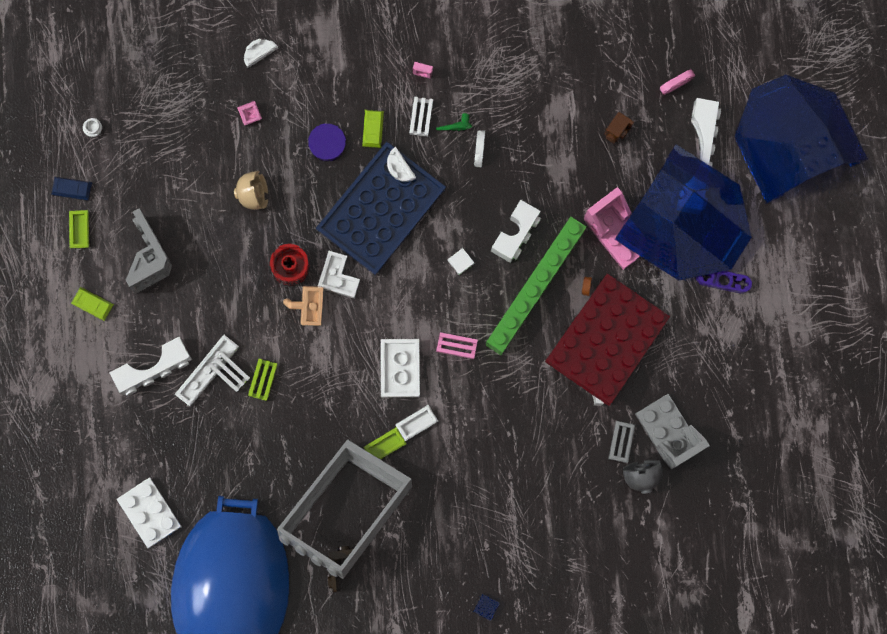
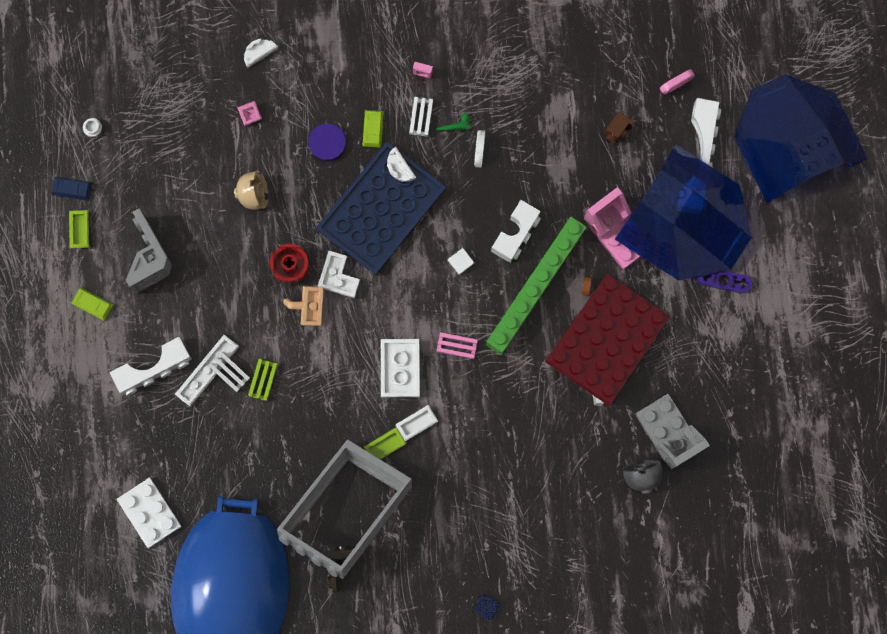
light grey tile [608,421,635,463] -> none

